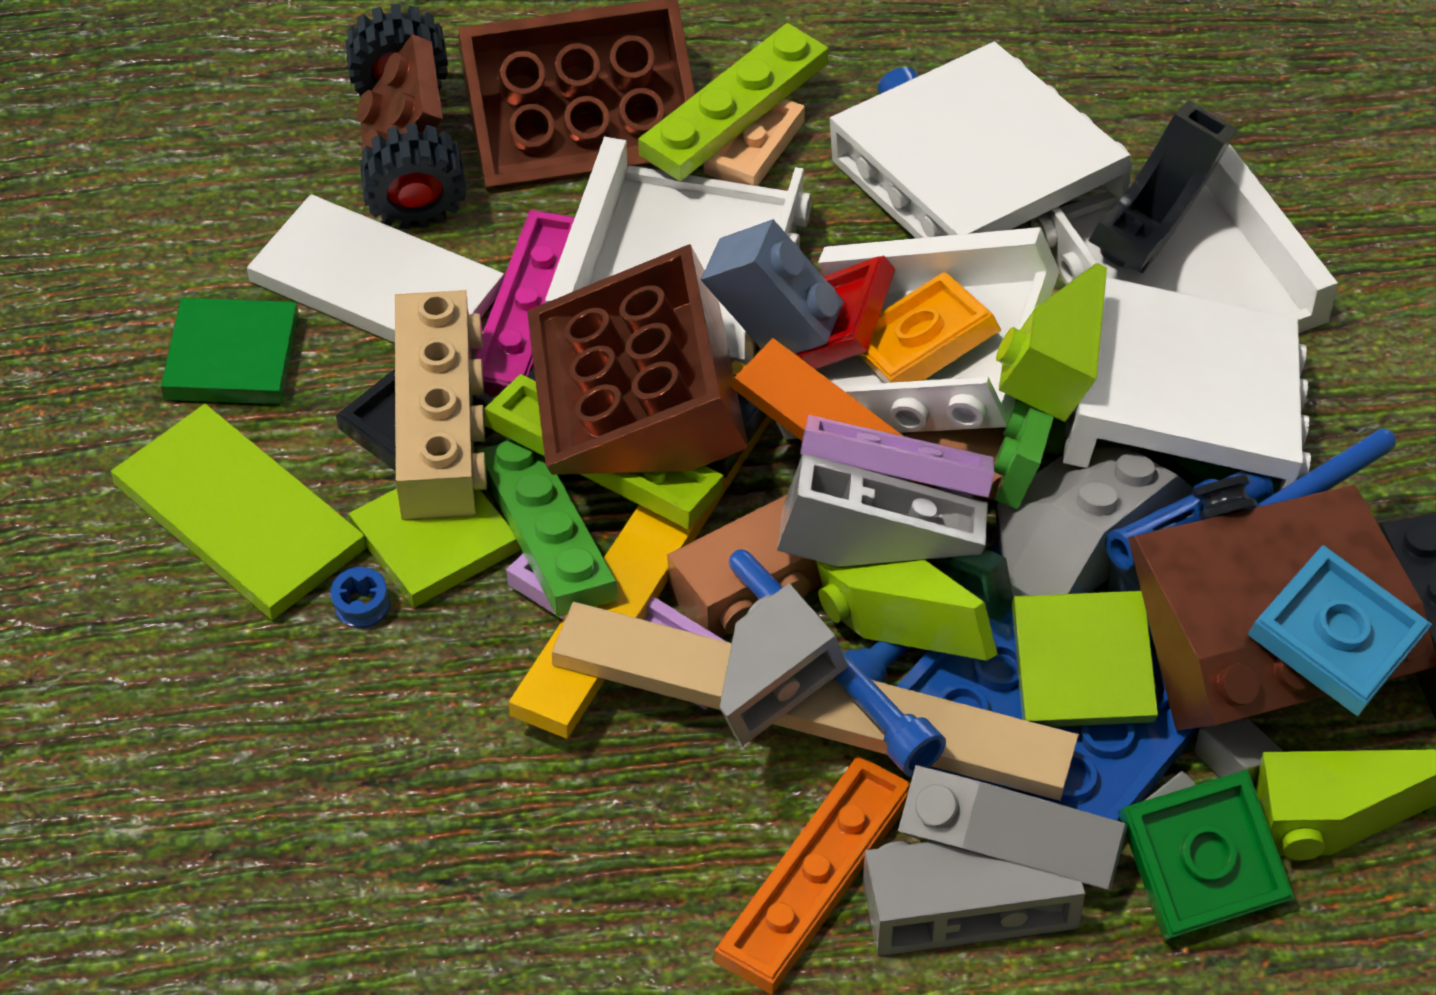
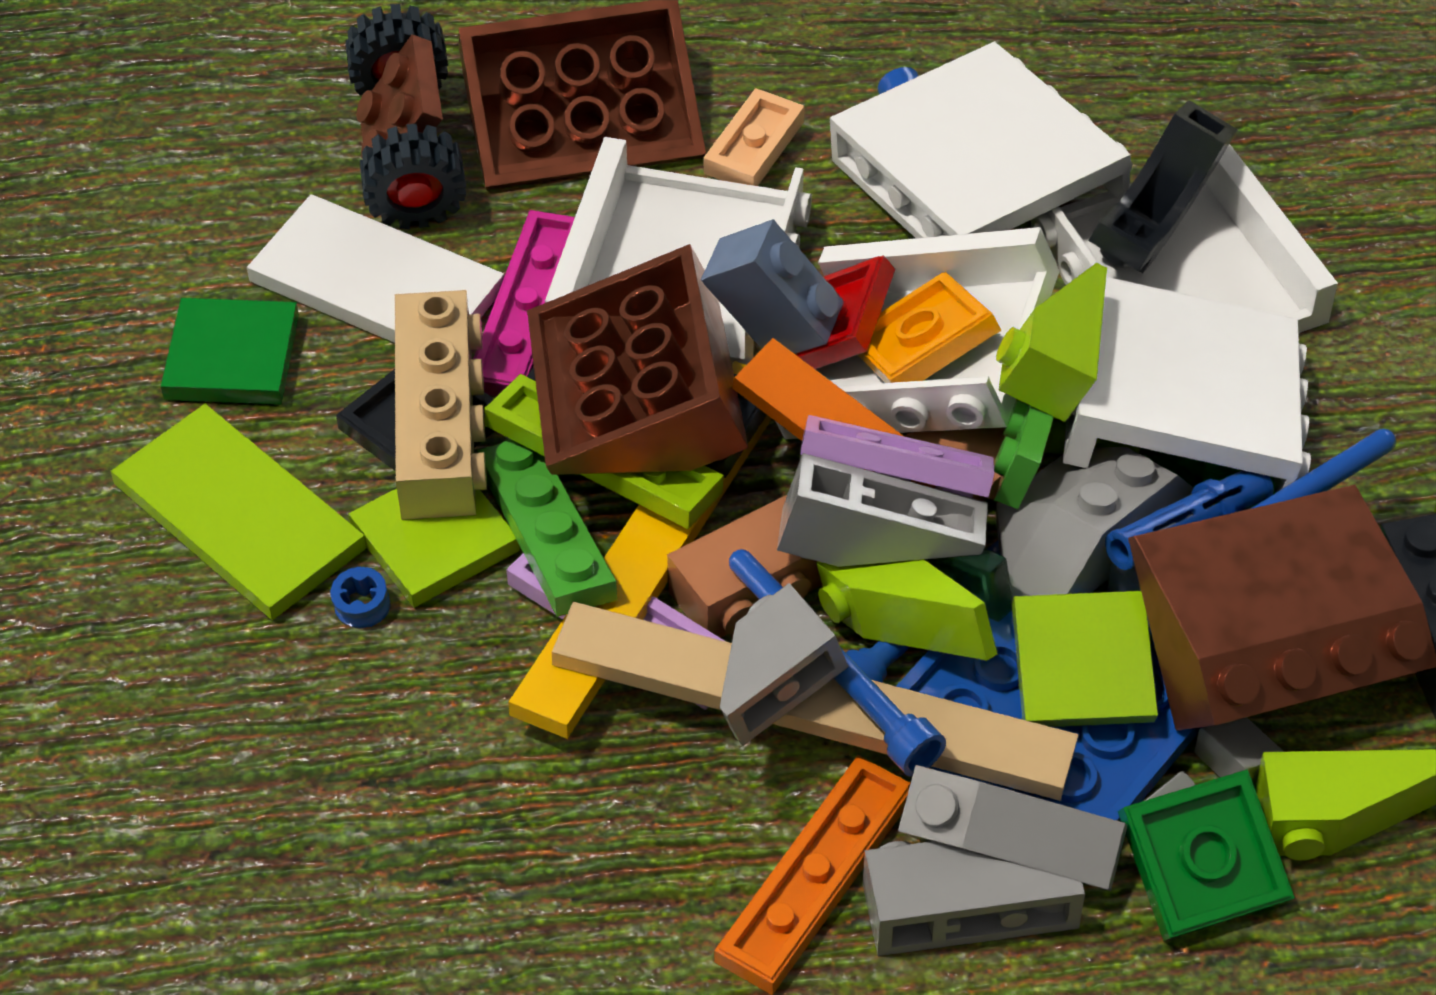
lime plate [638,23,829,182] -> none
black bush [1192,474,1257,521] -> none
dark azure tile [1247,545,1432,717] -> none

